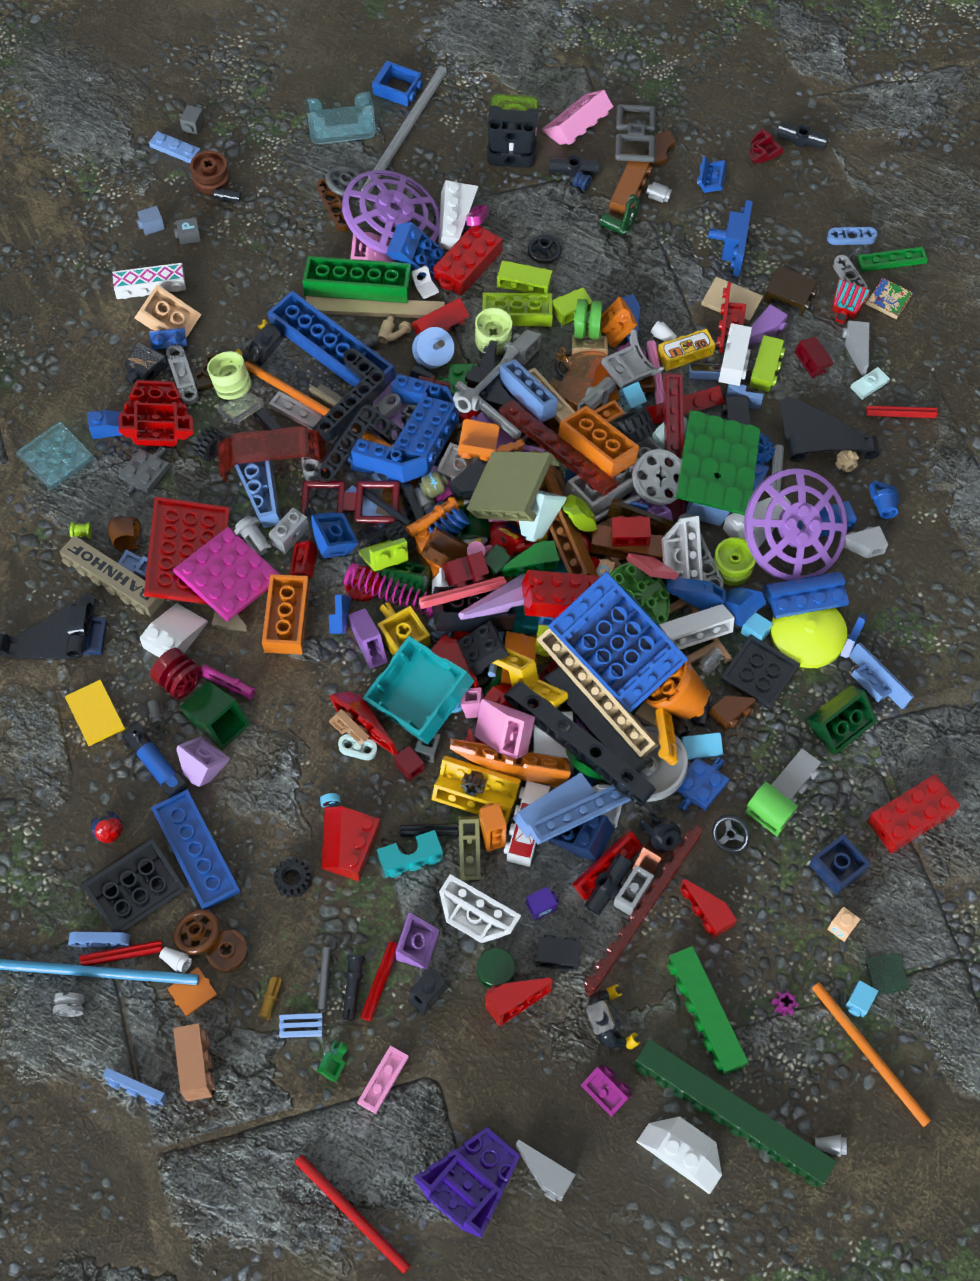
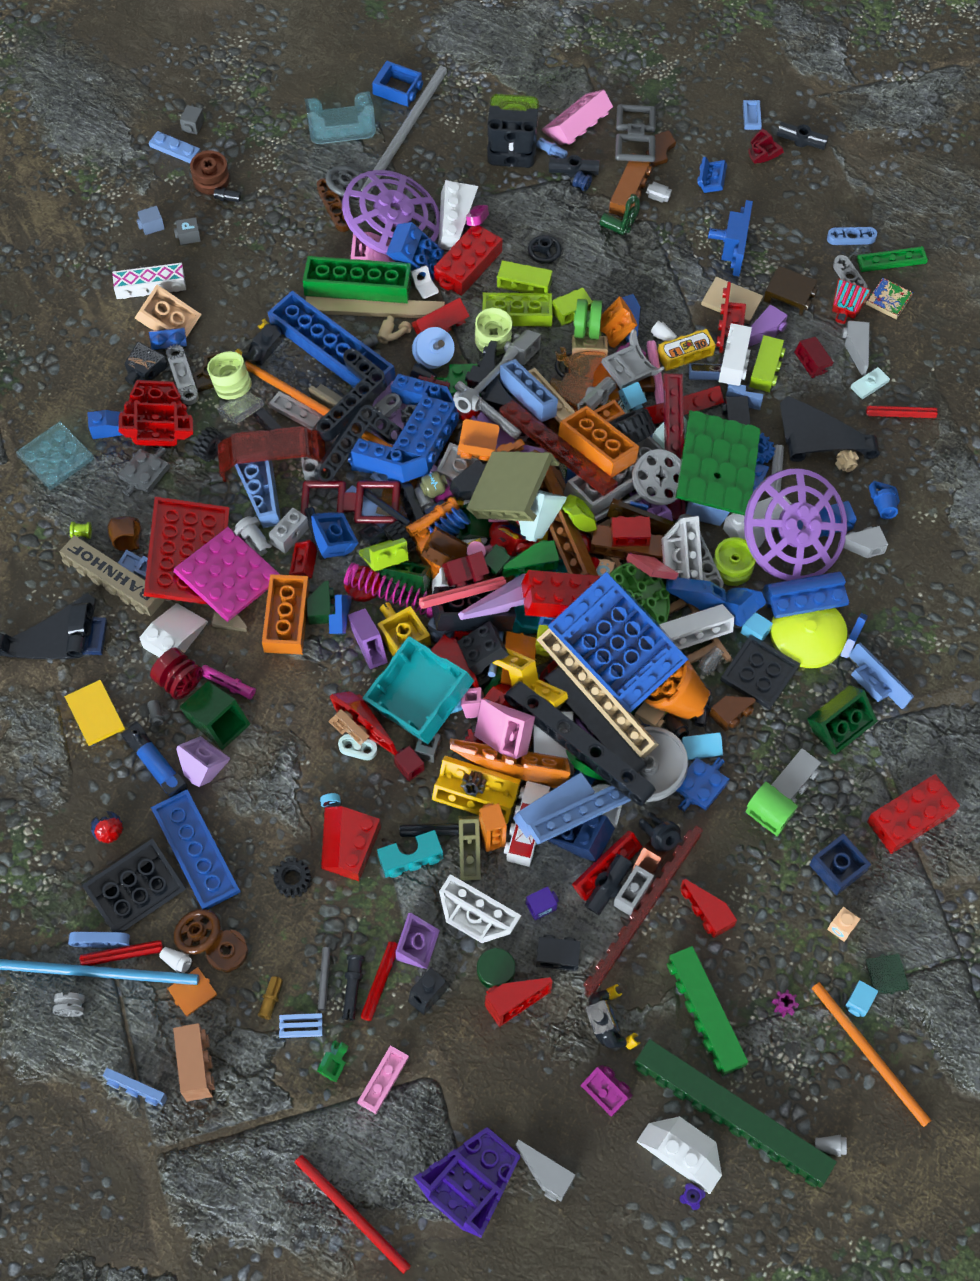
light orange plate [655,708,679,765] -> none
black piece [712,814,751,853] -> none
none -> dark green slope [307,581,335,625]
none -> medium blue axle [536,137,568,159]
none -> dark purple plate [680,1183,705,1210]
none -> medium blue tile [743,100,761,130]

